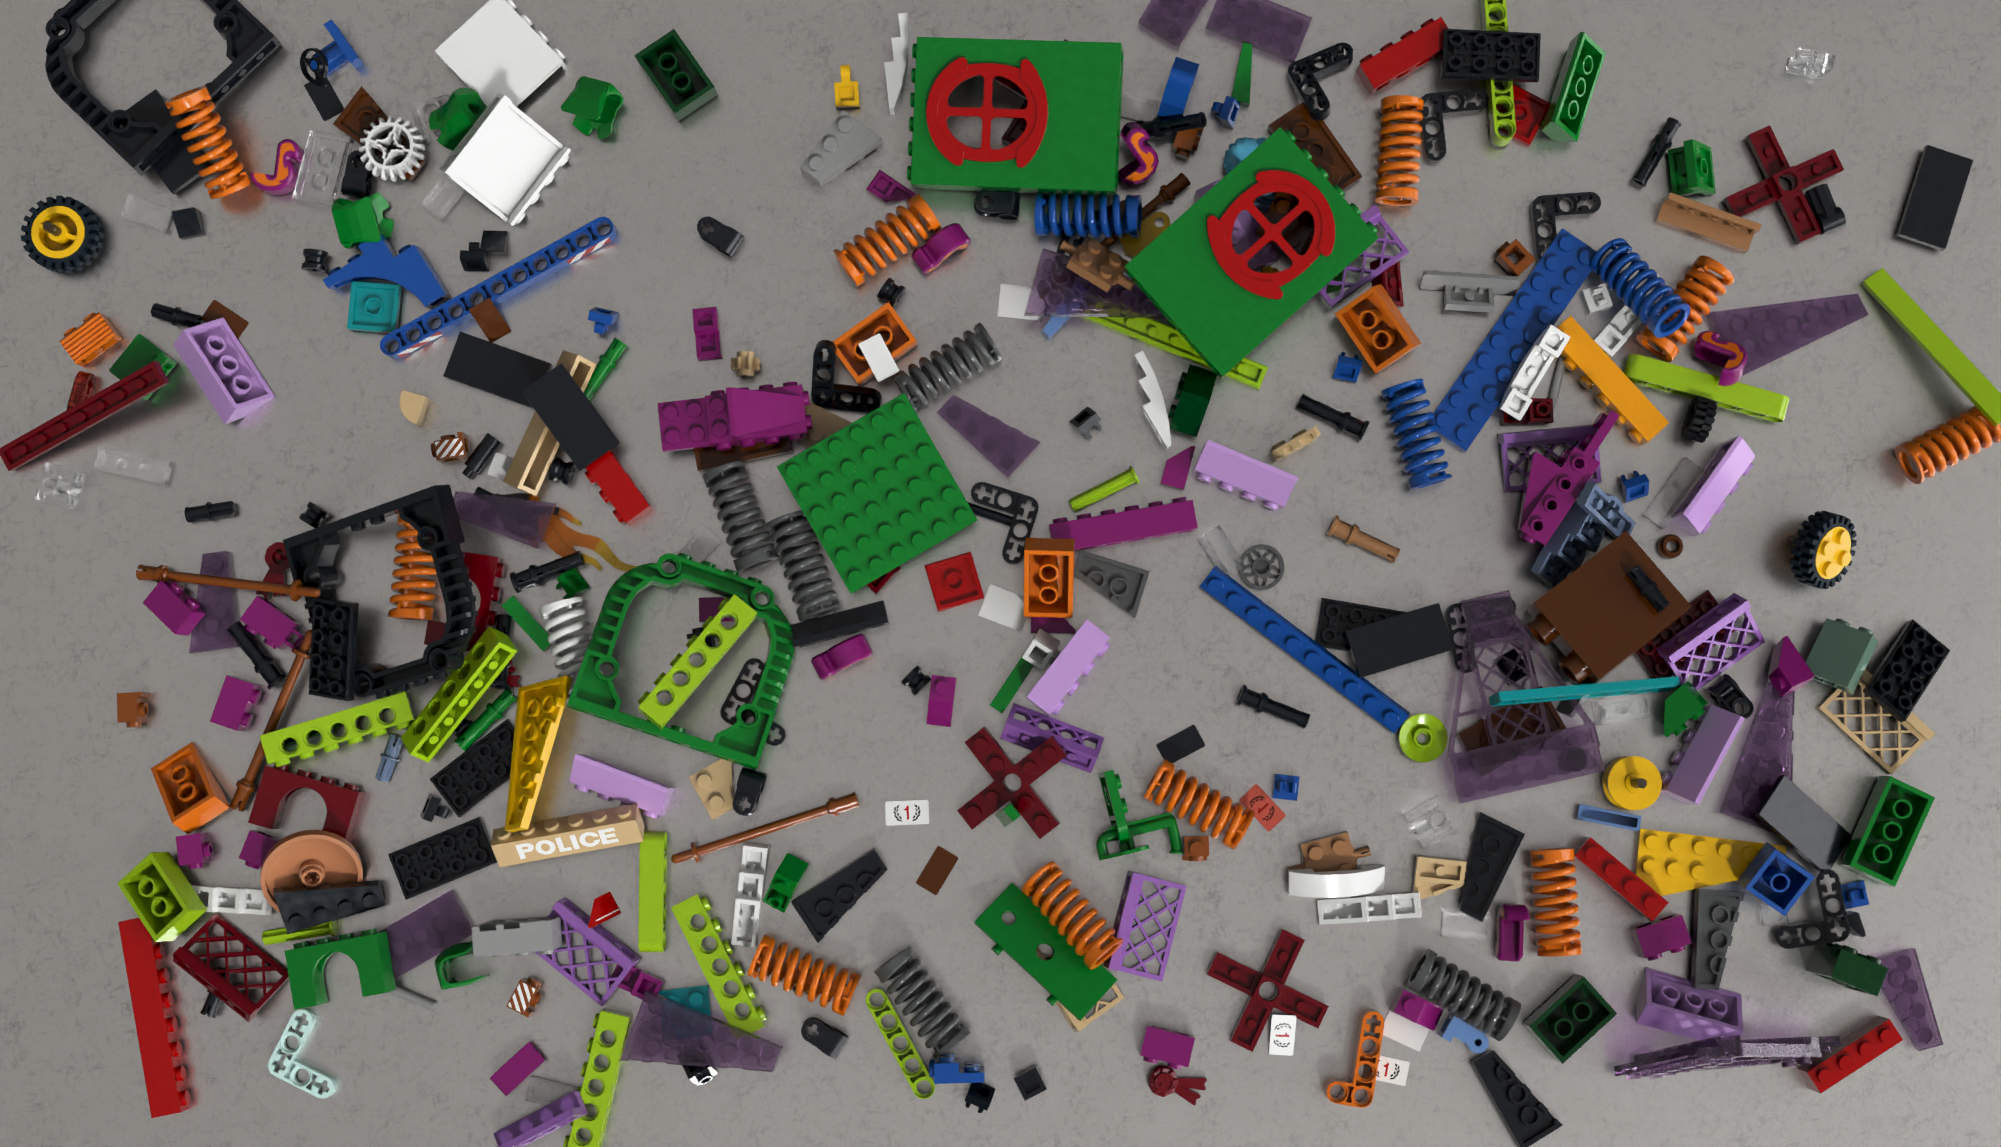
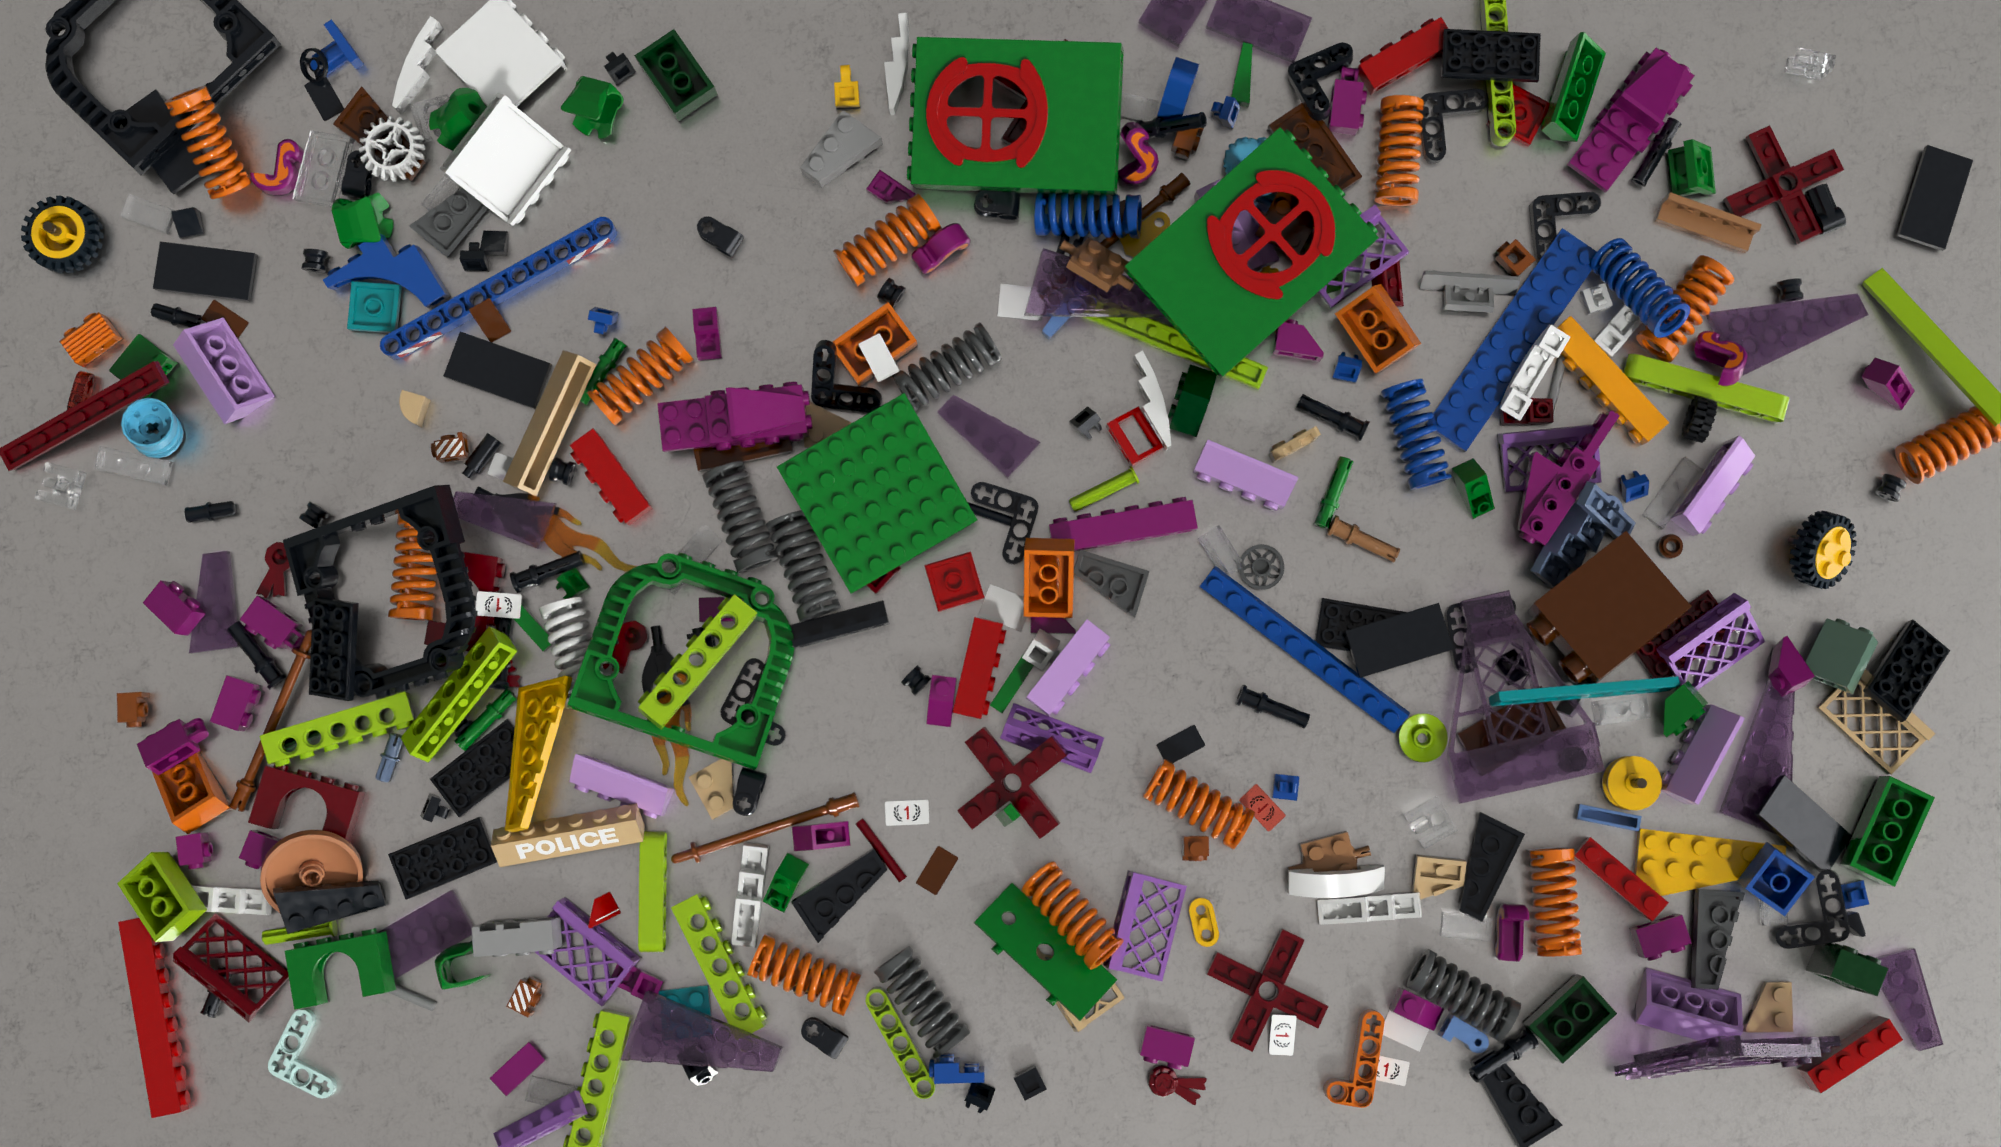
dark orange bar [136,564,320,601] -> none
black tile [521,363,620,471] -> none
tan gear [731,351,760,378] -> none
magenta animal [811,634,873,680] -> none
green plate [1096,770,1184,860] -> none
magenta tile [1160,446,1195,490] -> none
black pin [1626,565,1671,613] -> none
black piece [1706,674,1754,719] -> none
none -> medium azure wheel [121,398,184,458]
none -> magenta brick [137,718,209,776]
none -> black tile [153,241,257,302]
none -> white slope [392,16,443,115]
none -> dark grey wing [409,188,488,257]
none -> white sticker [476,591,522,619]
none -> orange piece [586,326,694,426]
none -> dark red piece [603,621,648,674]
none -> black tile [604,52,636,85]
none -> piece [641,625,692,806]
none -> magenta slope [792,821,850,851]
none -> dark red bar [856,818,907,883]
none -> red brick [953,617,1007,719]
none -> red tile [1106,406,1164,467]
none -> yellow plate [1188,898,1219,947]
none -> magenta slope [1273,319,1324,362]
none -> green pin [1314,456,1354,529]
none -> magenta brick [1328,66,1367,135]
none -> green slope [1452,458,1495,519]
none -> black pin [1469,1028,1538,1083]
none -> magenta wedge [1567,48,1695,193]
none -> tan wing [1743,981,1793,1032]
none -> black wheel [1777,278,1804,303]
none -> magenta slope [1862,357,1915,410]
none -> black wheel [1875,474,1907,502]

